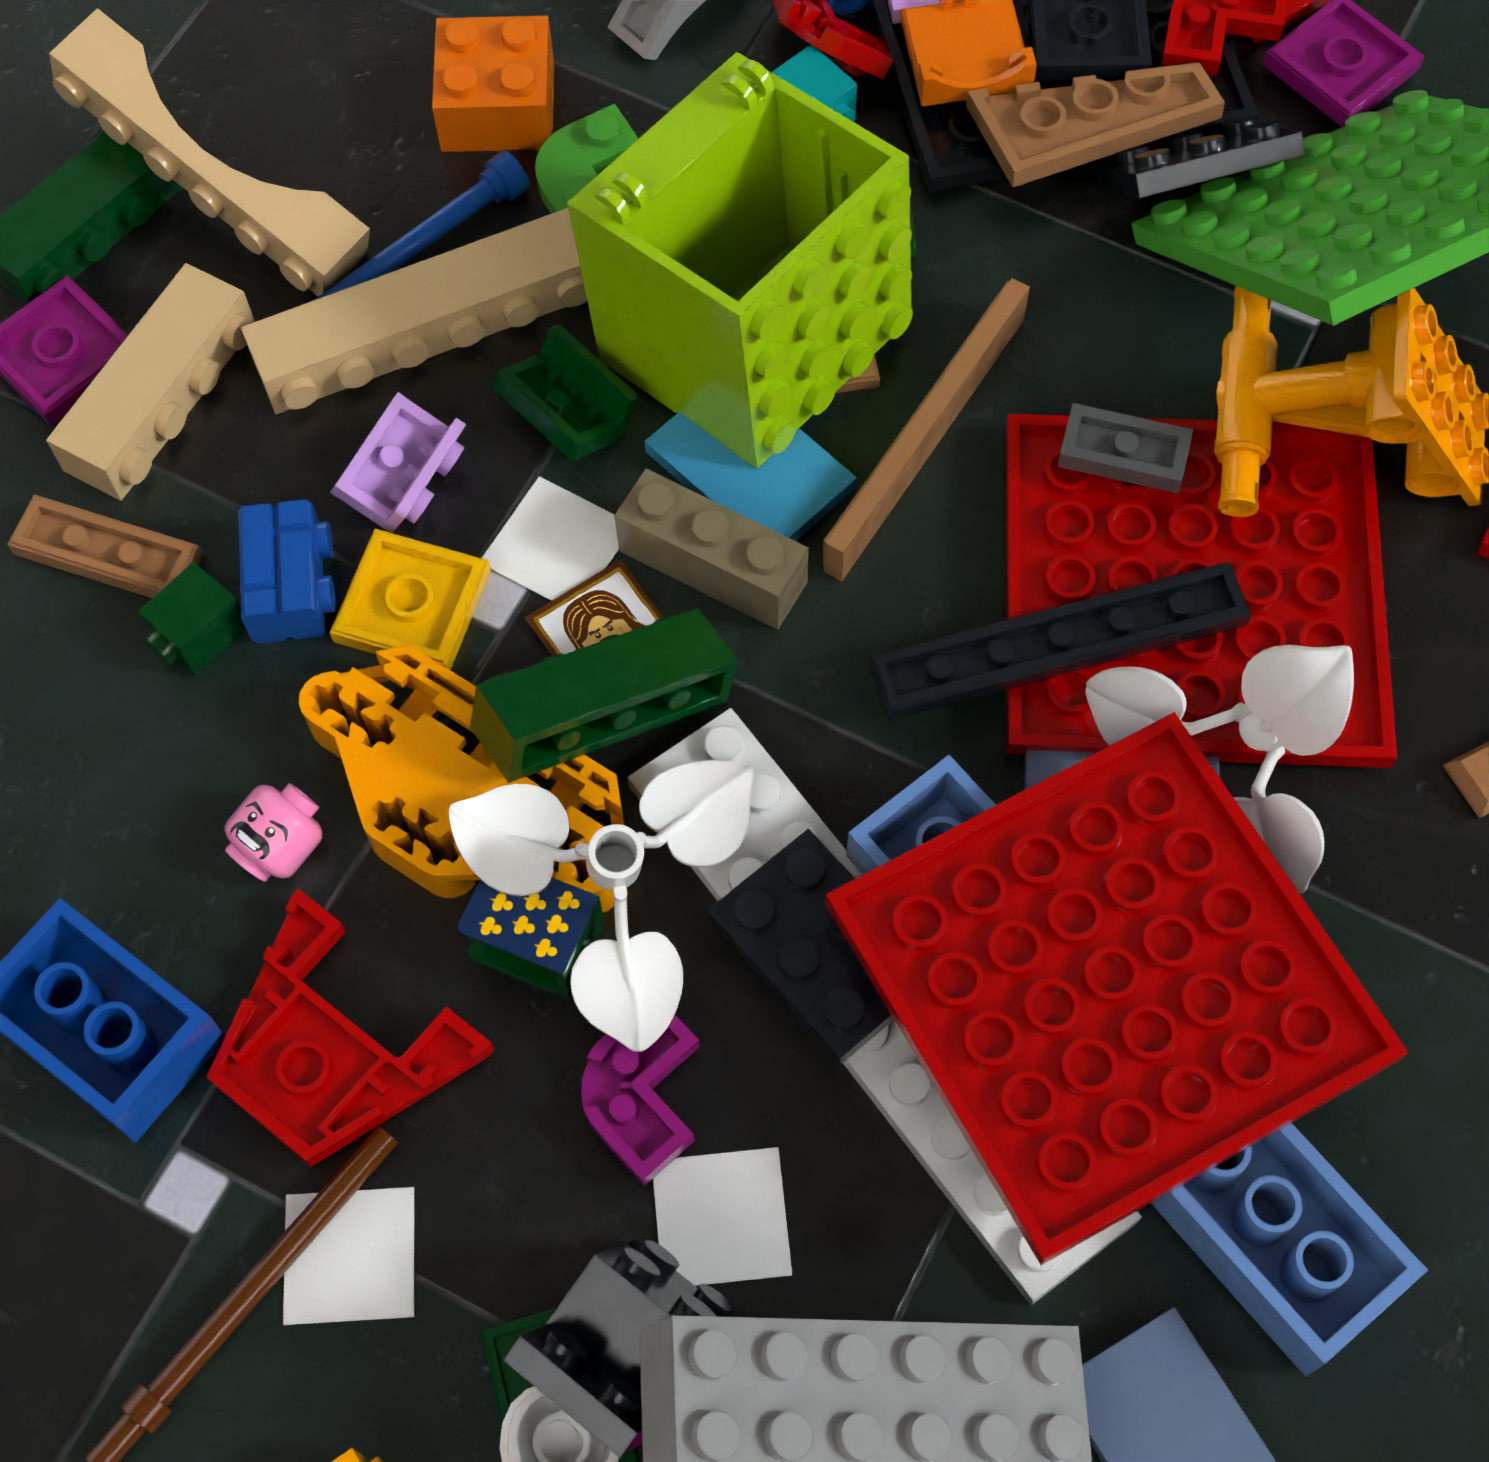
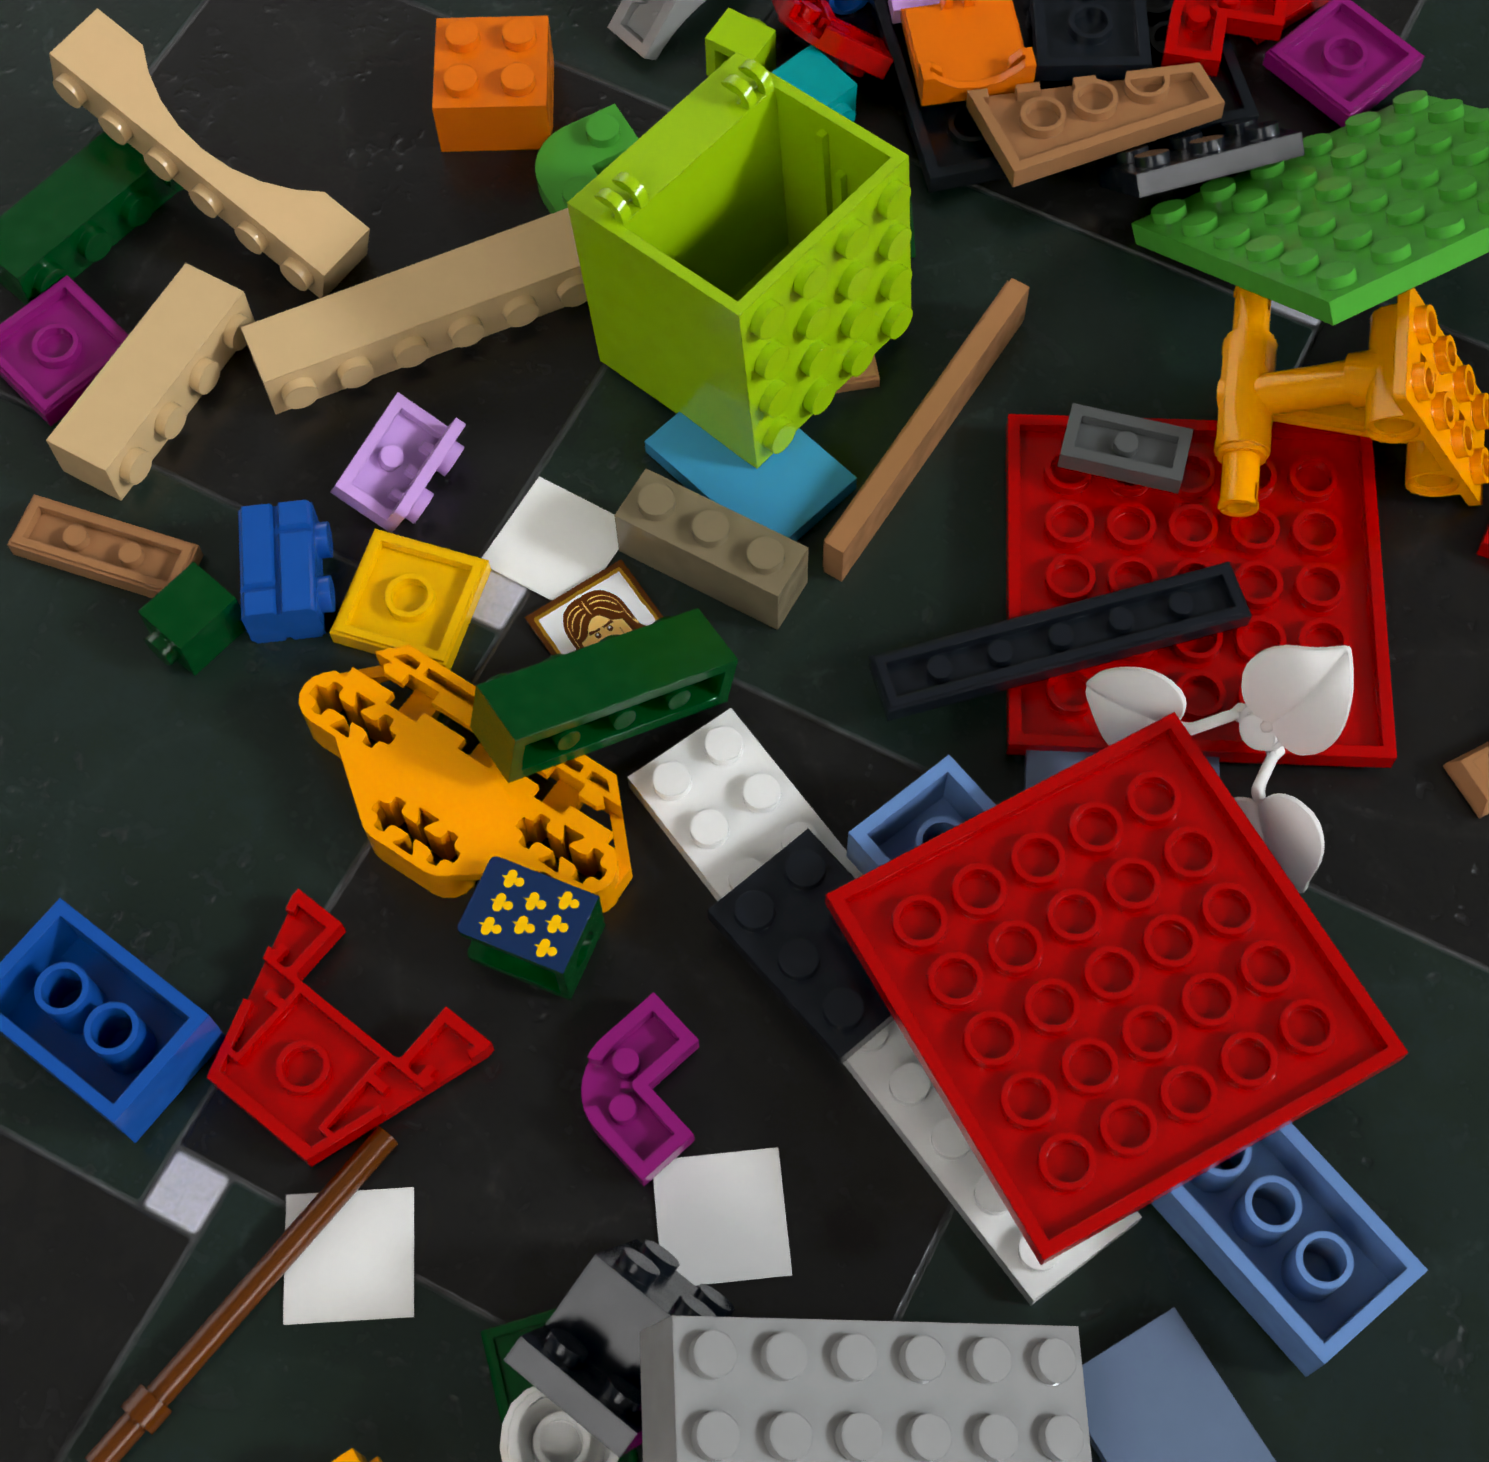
bright pink head [225,783,323,882] -> none
blue piece [313,150,530,301] -> none
white plant [449,760,754,1052] -> none
dark green bracket [493,325,637,462] -> none
none -> lime plate [705,7,776,76]

